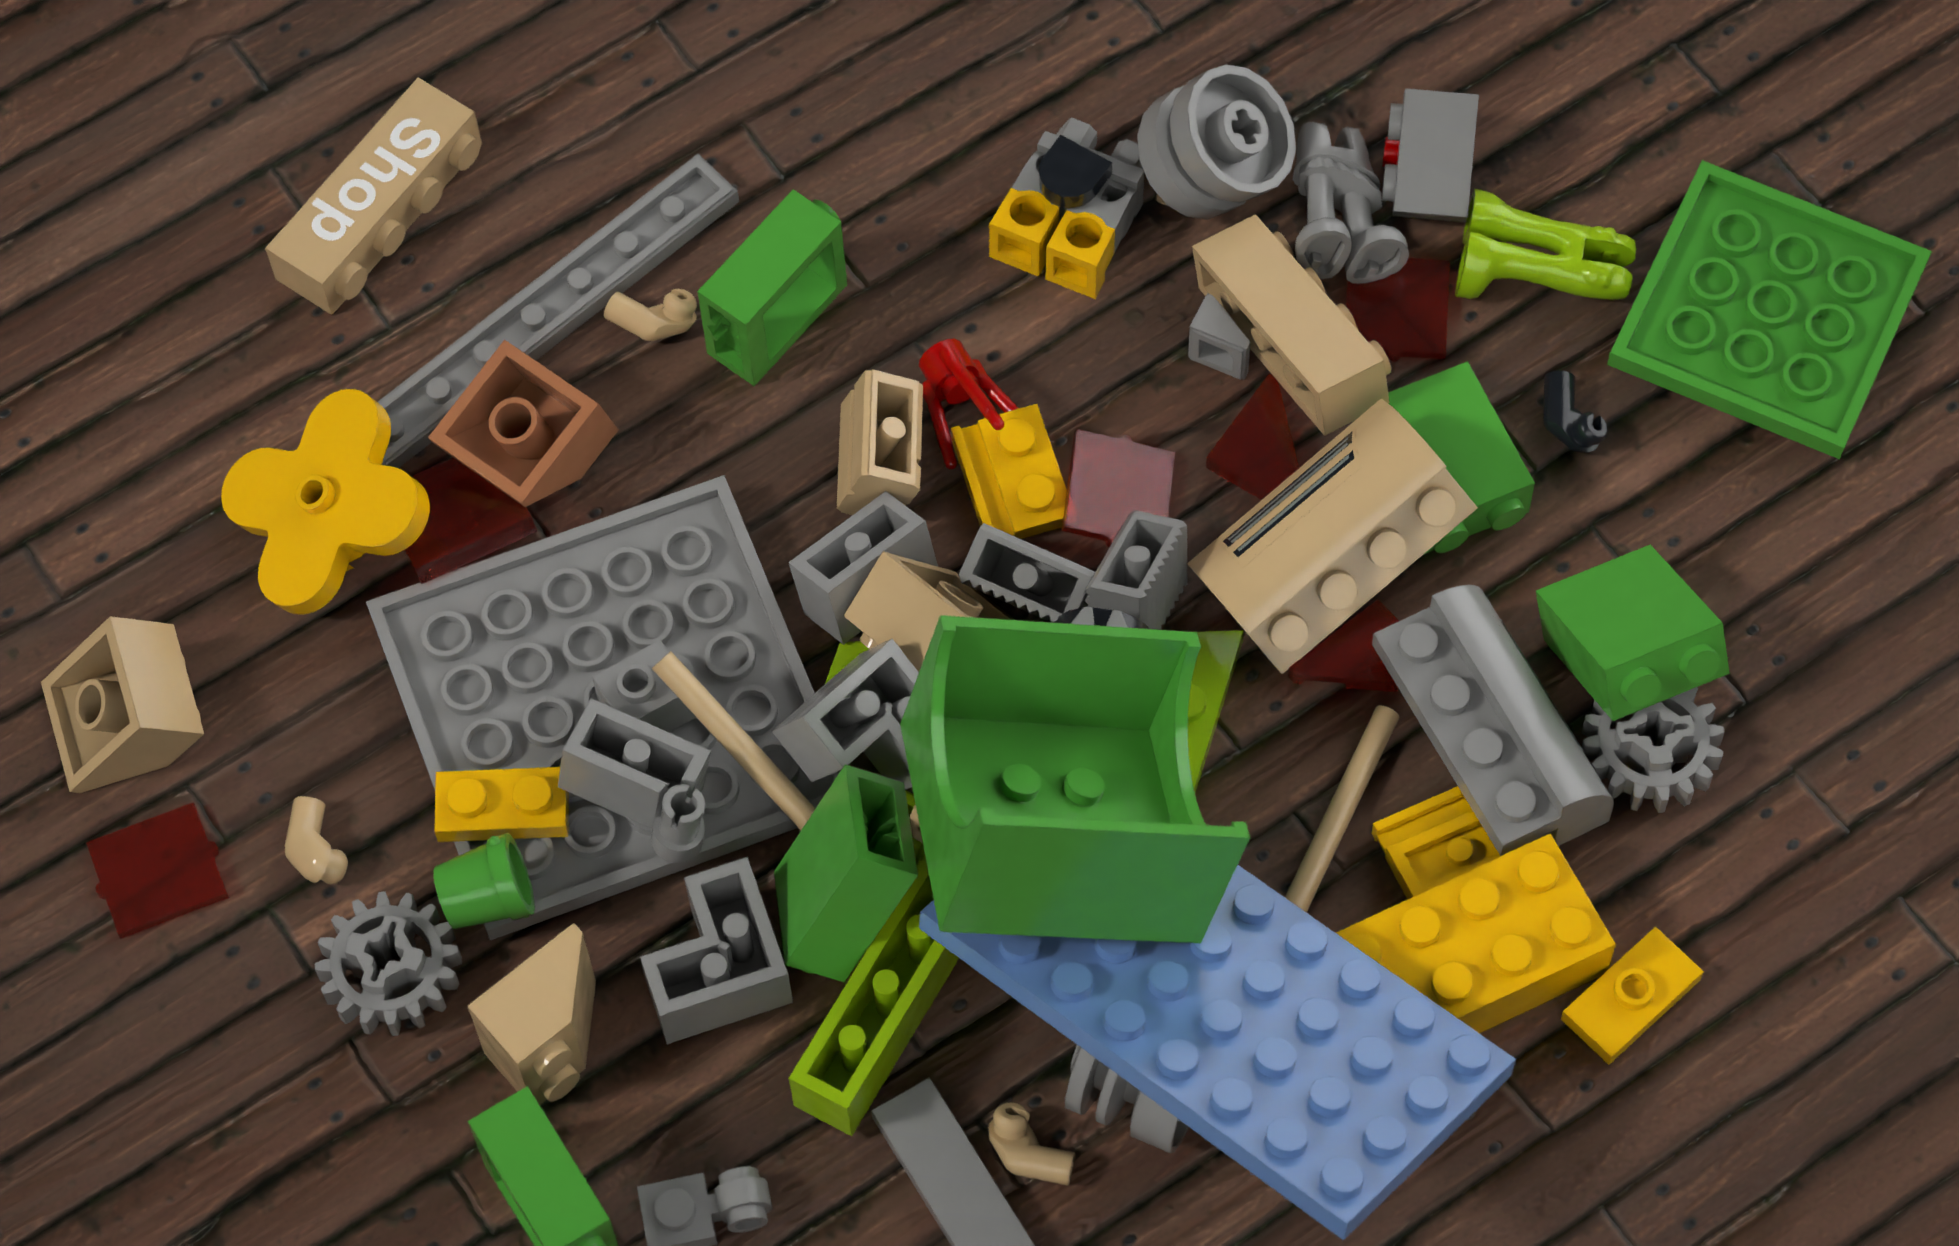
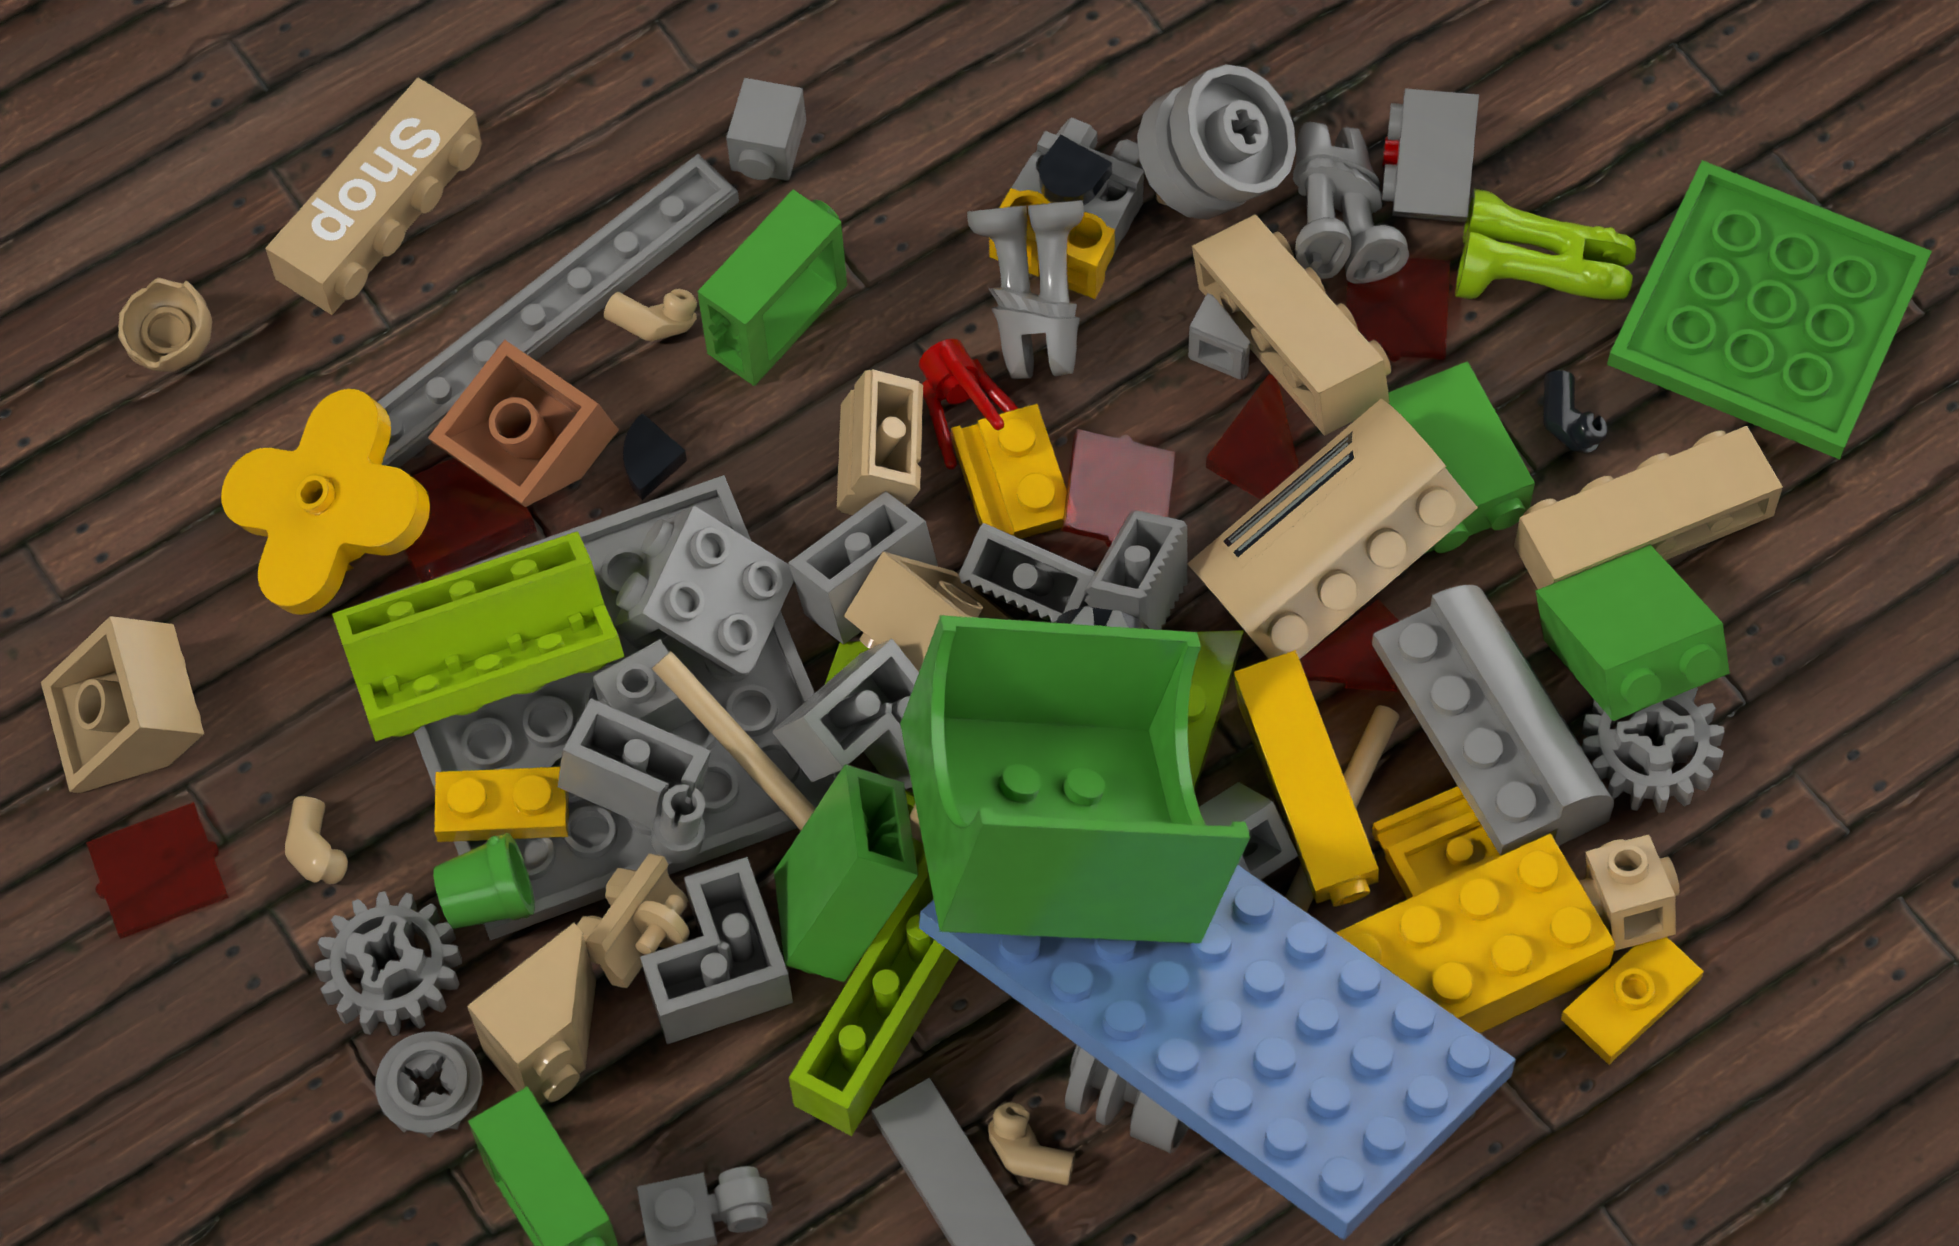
none -> tan hair [118,278,213,372]
none -> lime brick [332,531,625,741]
none -> light grey gear [375,1032,484,1138]
none -> tan hips [577,854,690,988]
none -> light grey bracket [613,505,794,676]
none -> black tile [623,413,687,500]
none -> light grey brick [726,78,806,181]
none -> light grey piece [967,200,1084,379]
none -> light grey brick [1199,782,1298,880]
none -> yellow slope [1234,650,1379,906]
none -> tan brick [1514,426,1783,589]
none -> tan brick [1579,834,1680,951]

